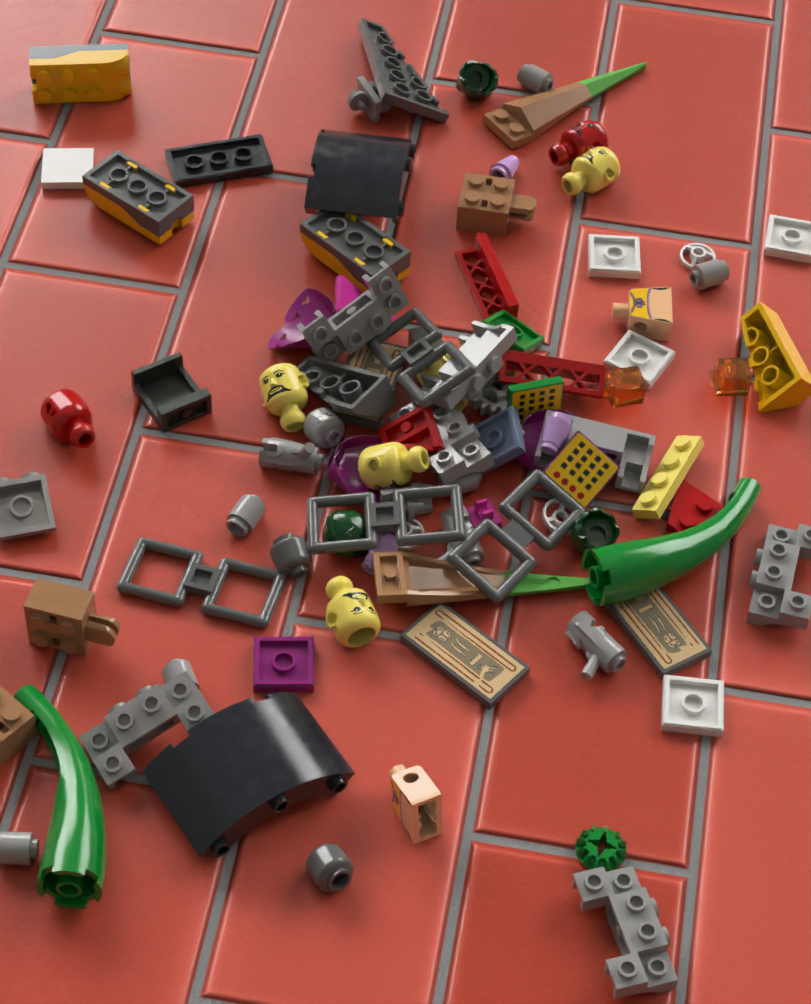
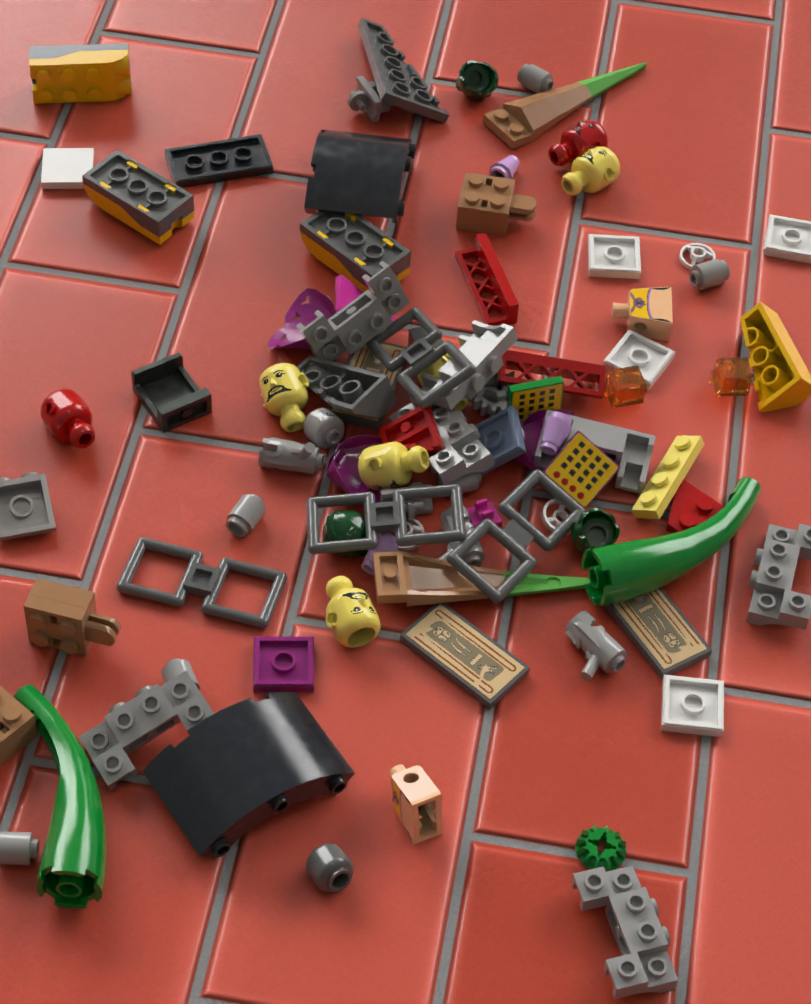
dark grey head [270,533,312,579] -> none
green tile [481,310,545,353] -> none

